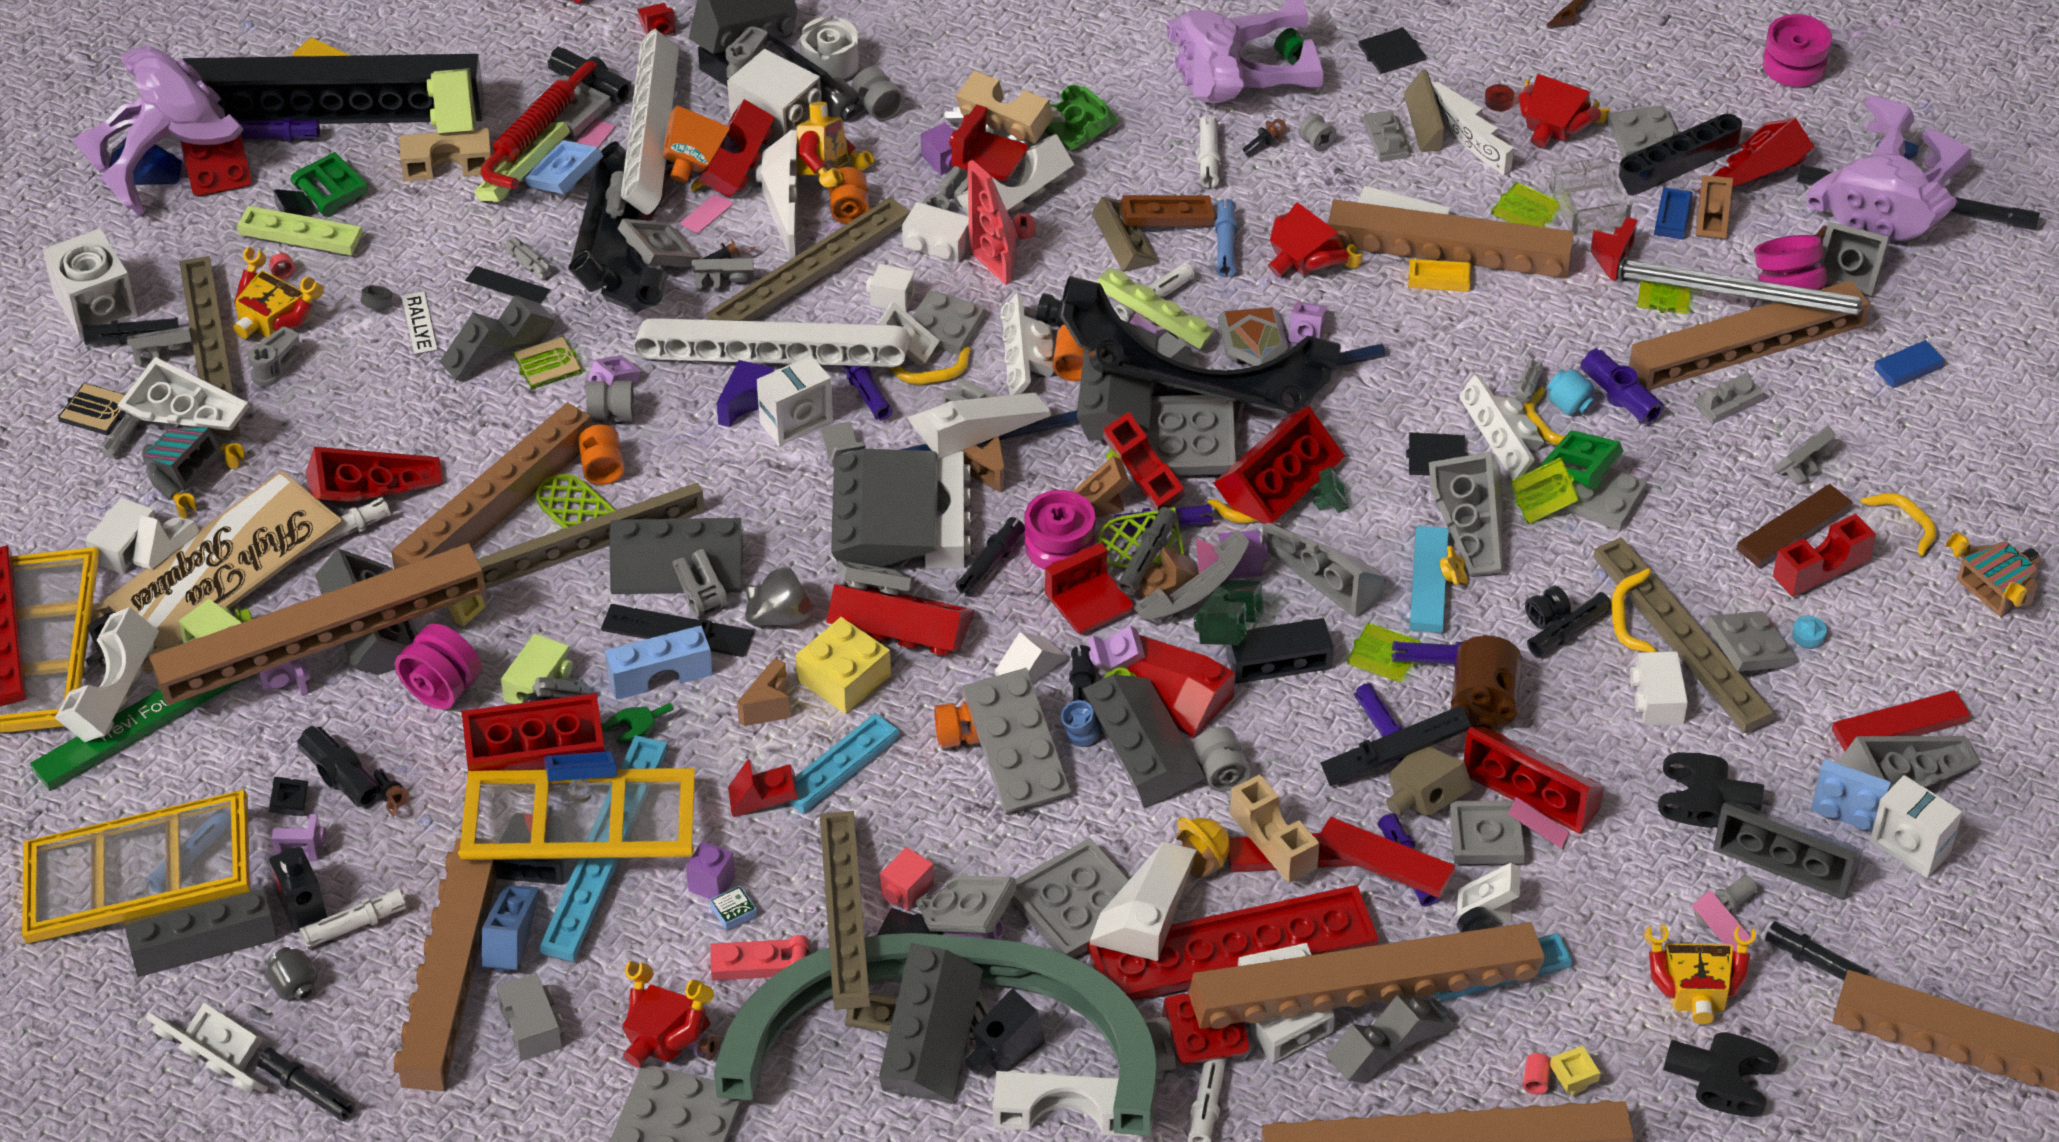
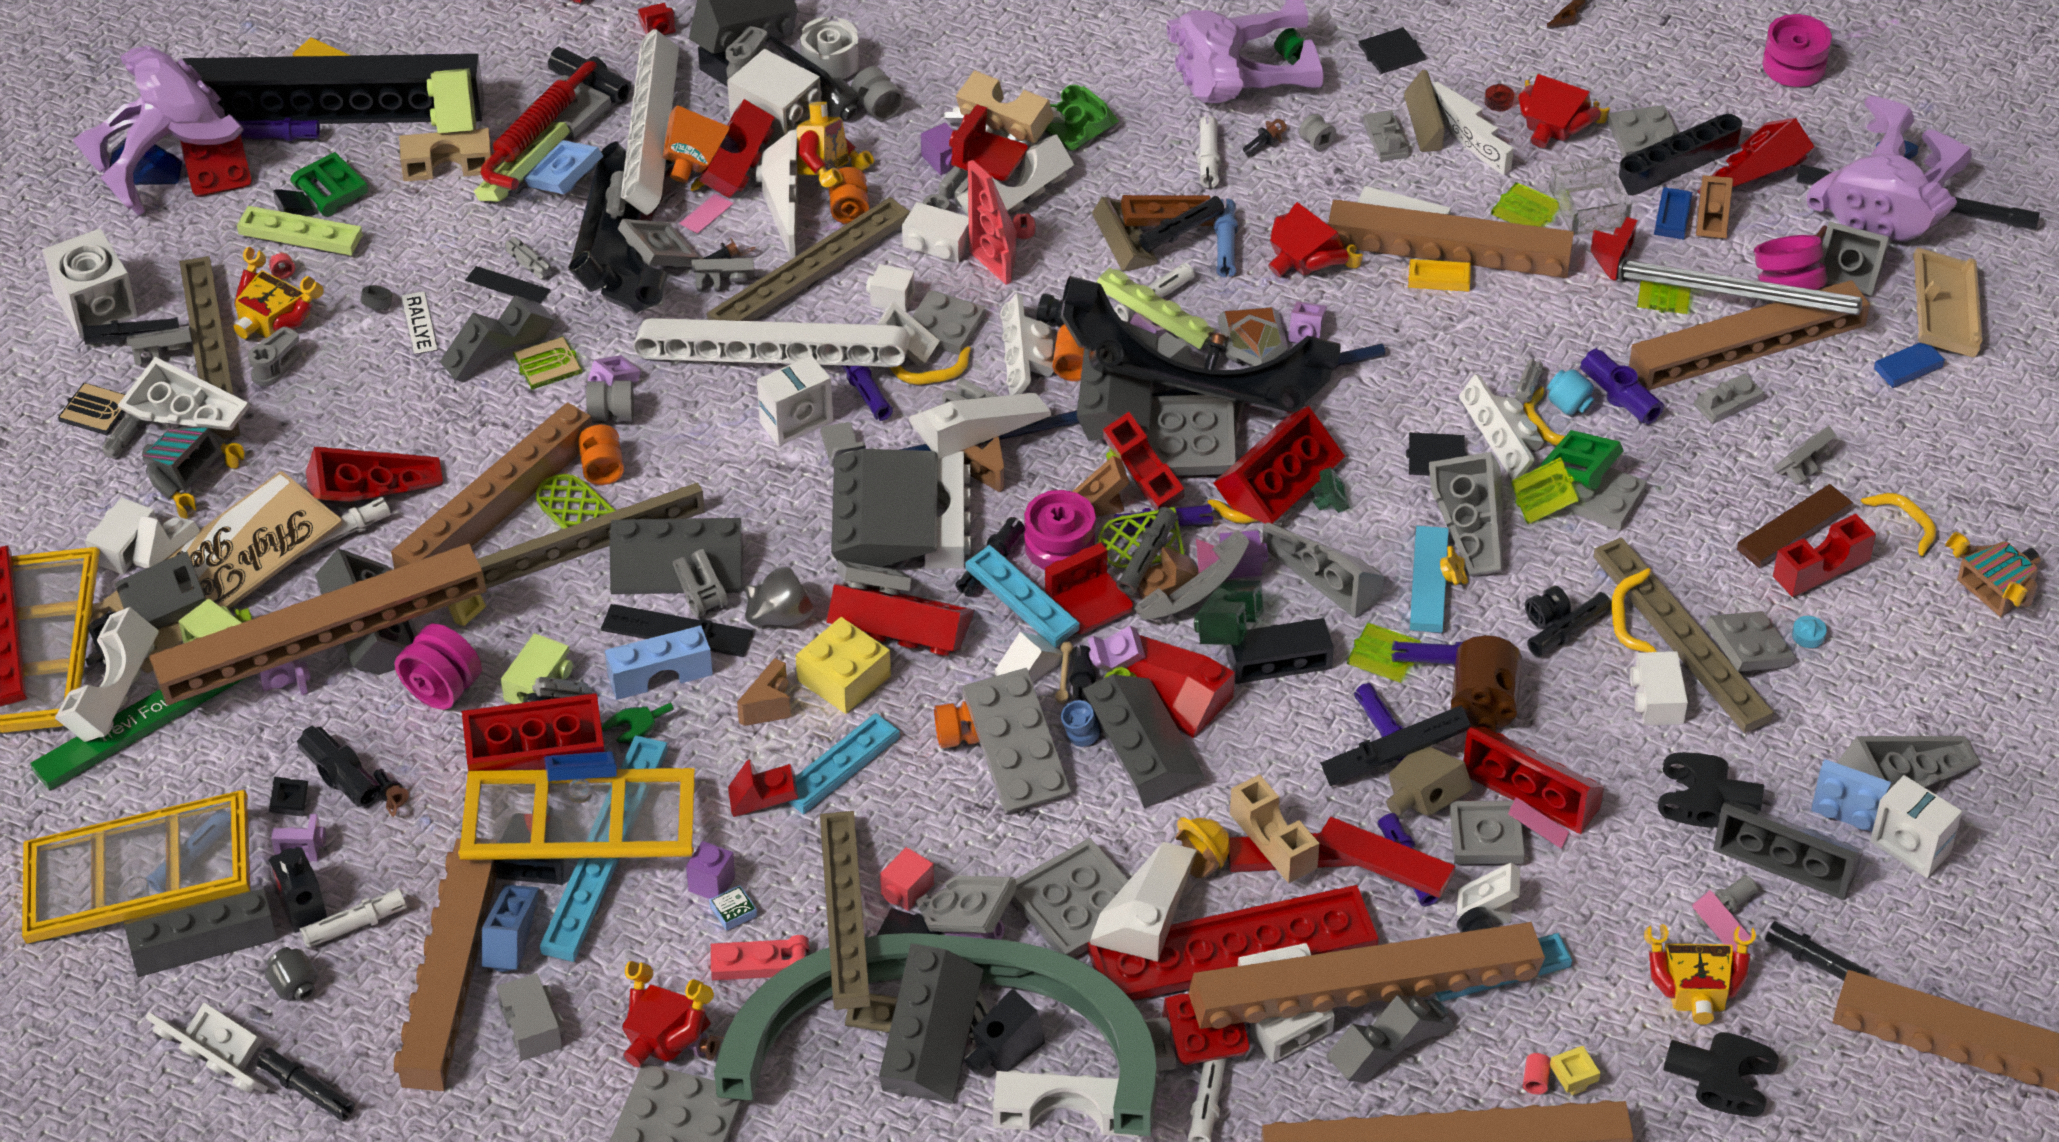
bright pink sticker [575,119,616,147] -> none
dark purple arch [716,360,774,427] -> none
light grey wheel [1194,727,1251,792] -> none
red tile [1832,690,1970,752] -> none
none -> dark grey container [115,551,207,630]
none -> medium azure tile [966,545,1080,648]
none -> tan hinge [1055,642,1073,704]
none -> black pin [1139,196,1225,253]
none -> black piece [1204,321,1233,370]
none -> tan container [1913,247,1983,357]

